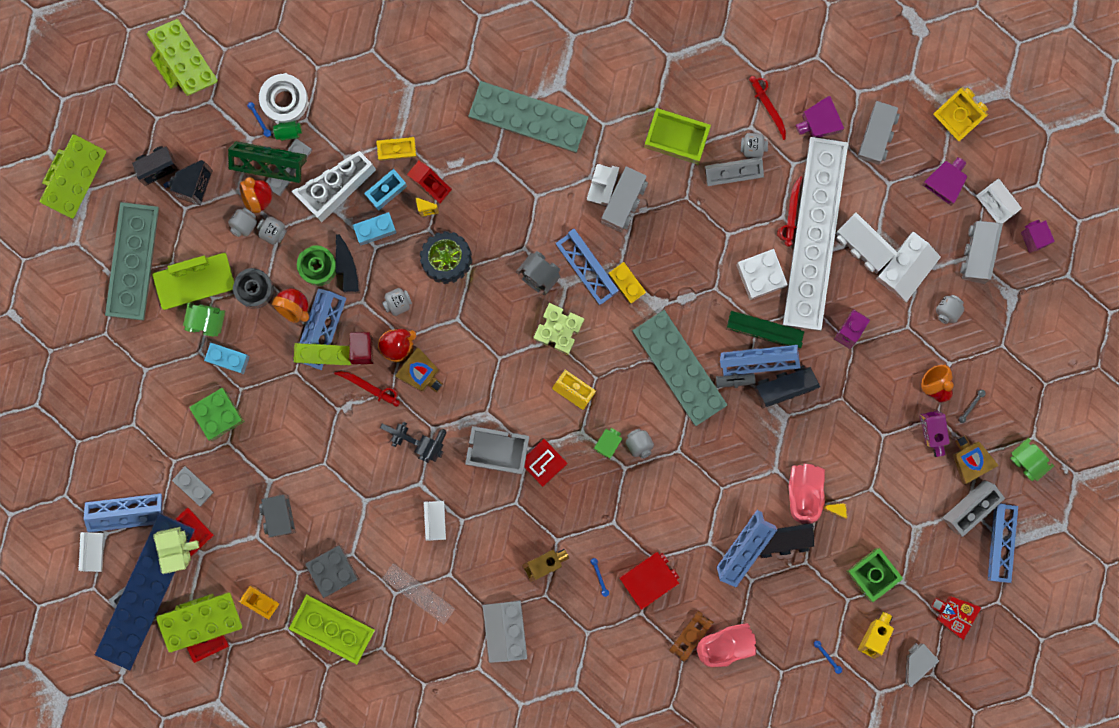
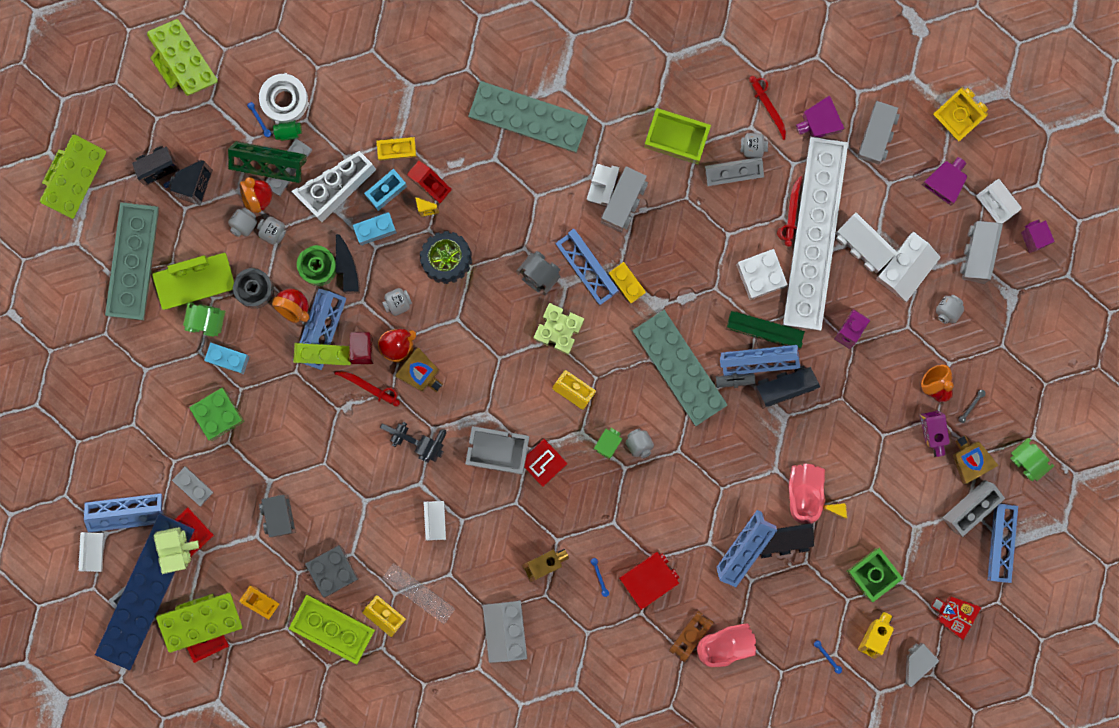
none -> yellow slope [362,595,406,637]

